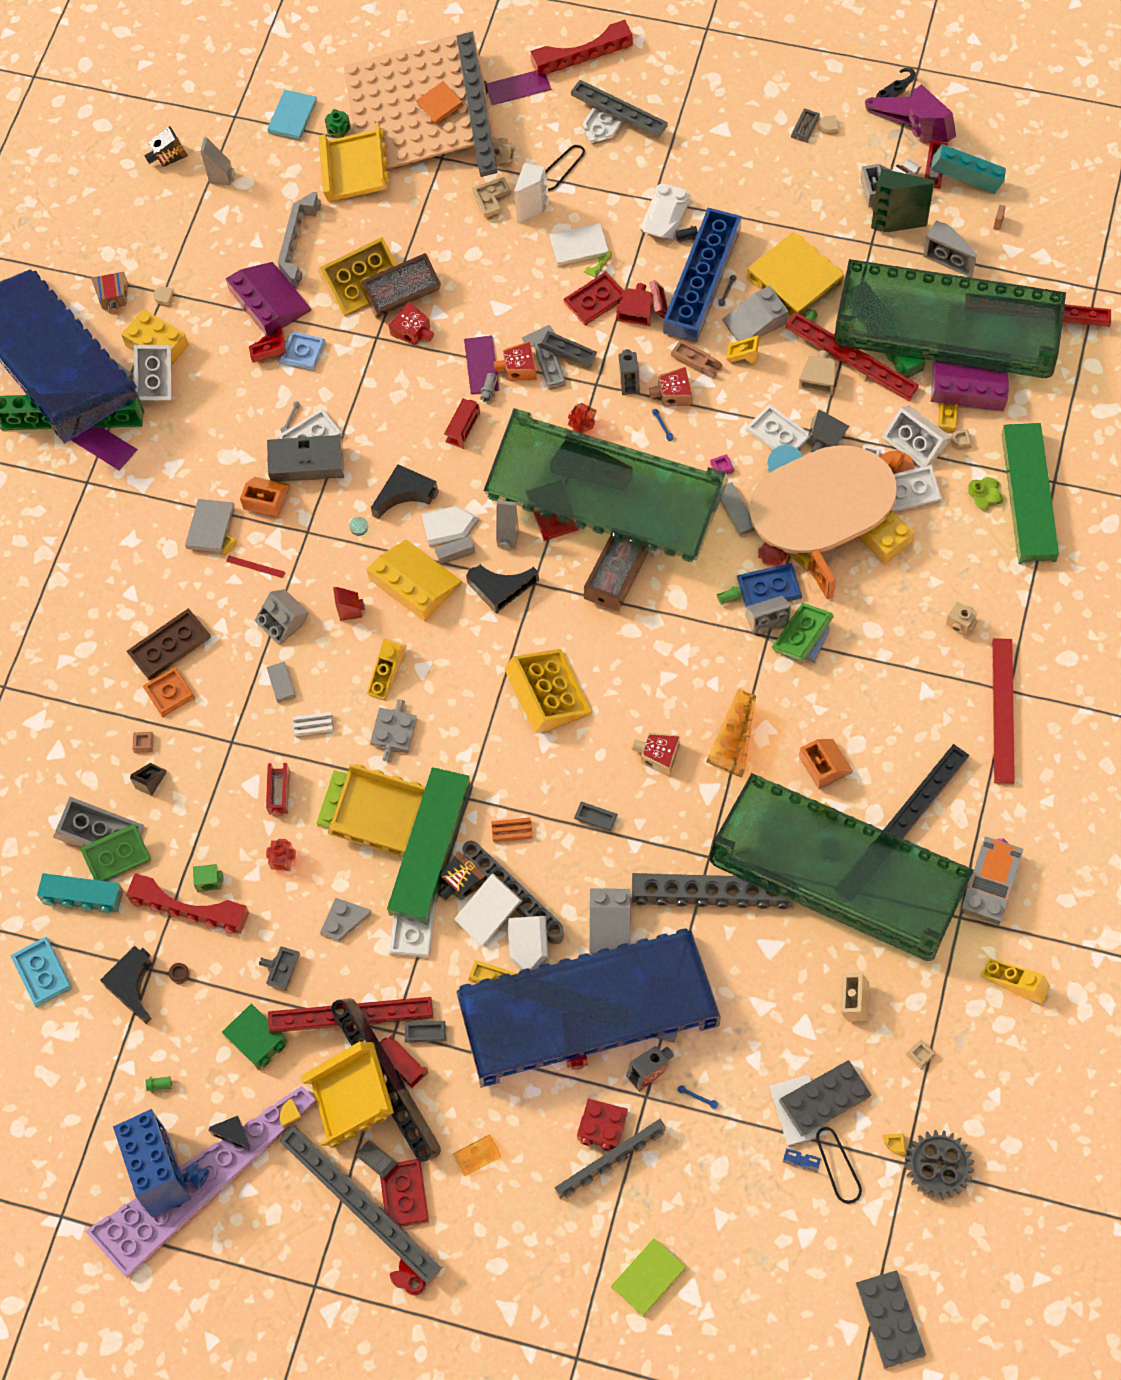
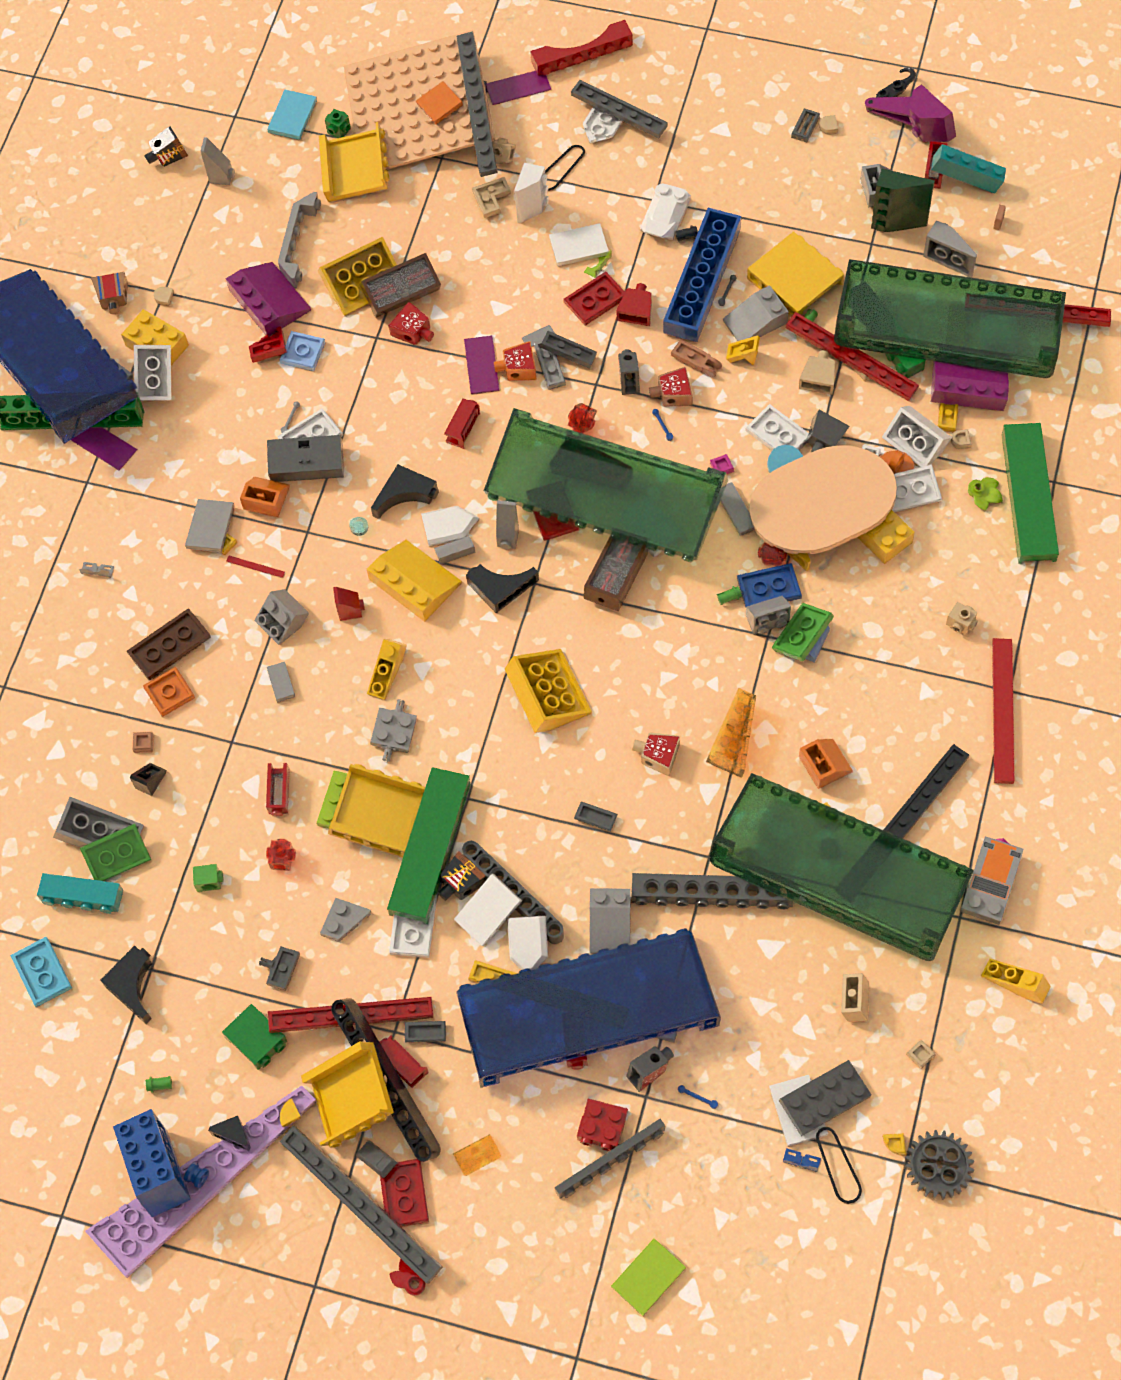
red arch [126,873,249,934] -> none
reddish brown tile [168,963,190,984] -> none
white tile [293,712,333,737] -> none
light grey pin [480,373,498,403] -> none
orange tile [491,817,532,842] -> none
red tile [649,280,668,319] -> none
orange tile [810,549,836,600] -> none
dark grey plate [856,1270,926,1369] -> none
white leg [892,158,922,176] -> none
none -> light grey piece [79,562,114,578]

